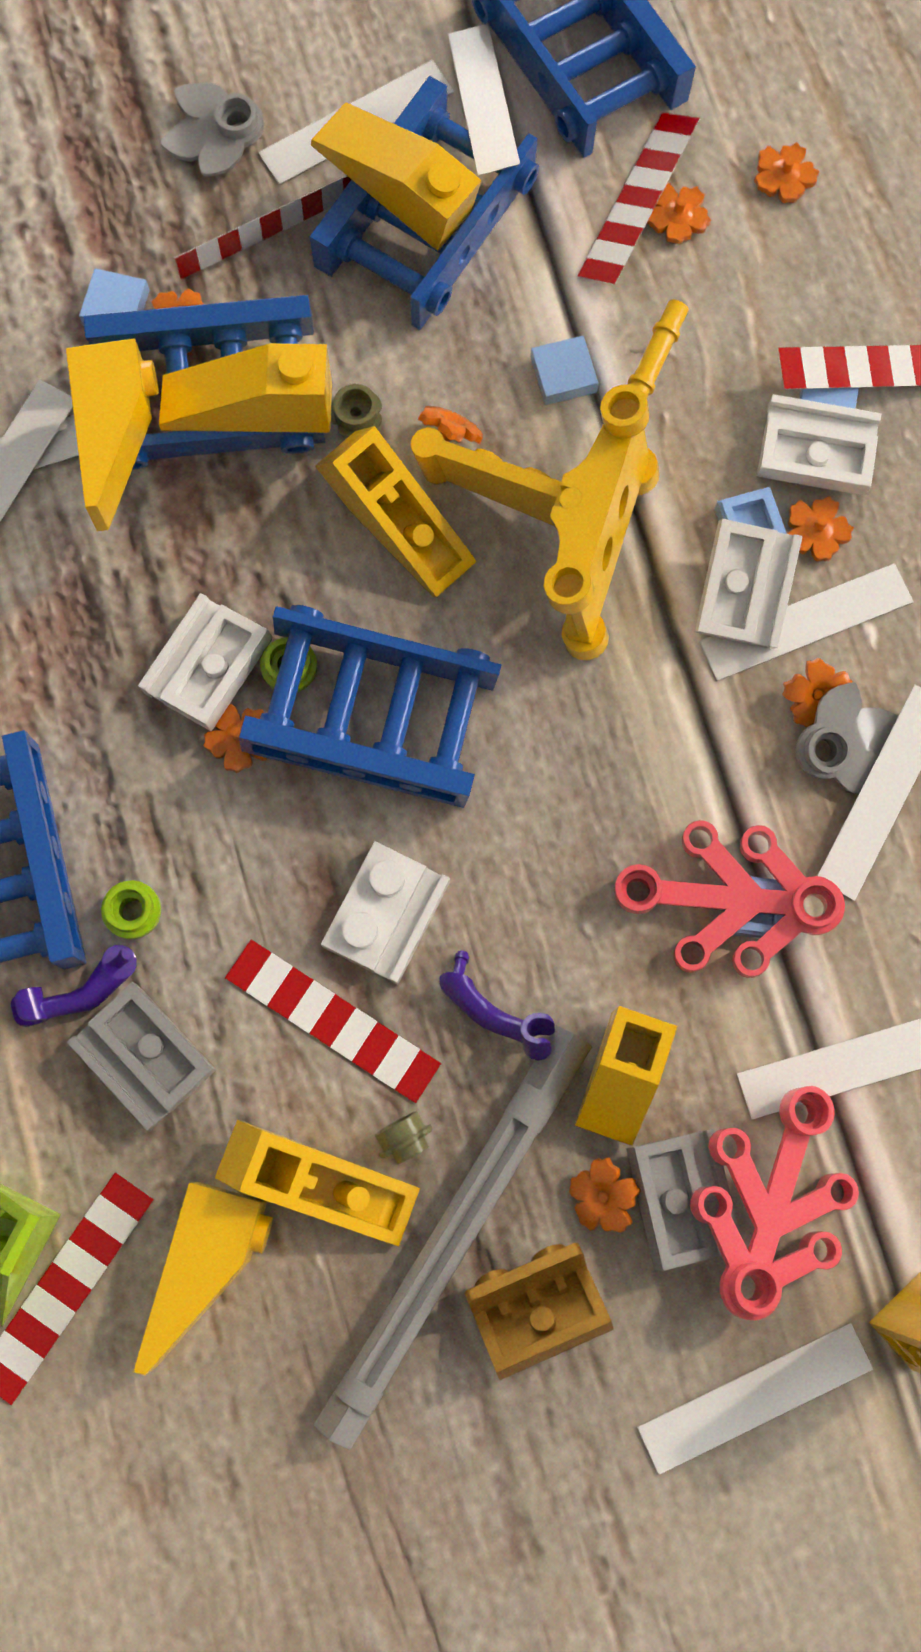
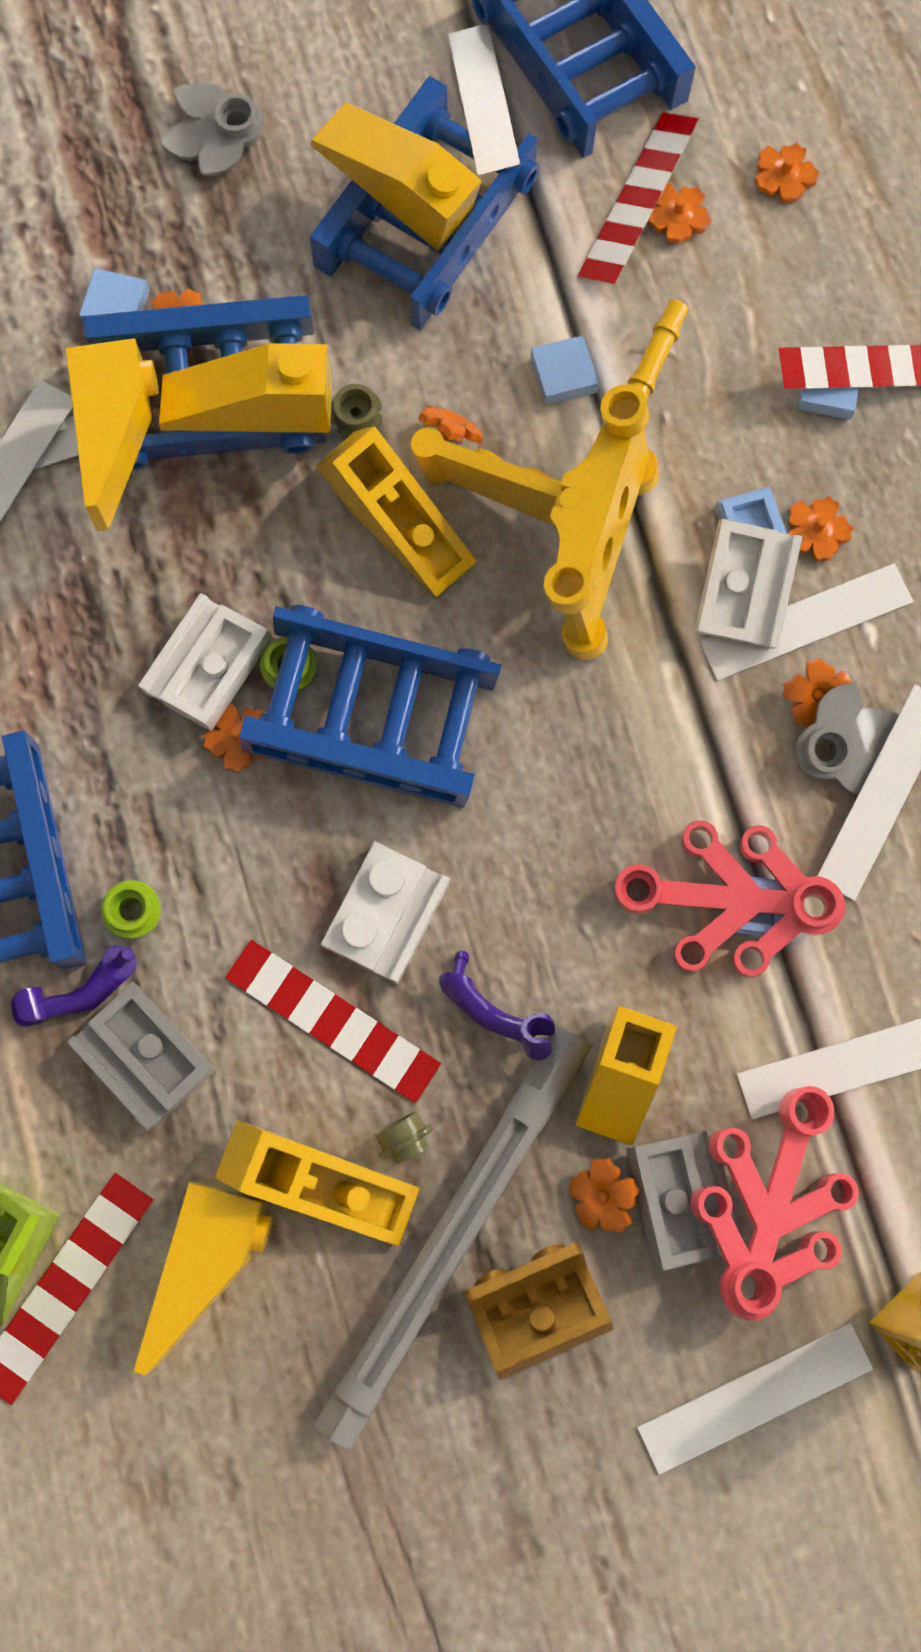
sticker [174,176,352,280] -> none
white sticker [258,60,454,184] -> none
white plate [757,394,882,496] -> none

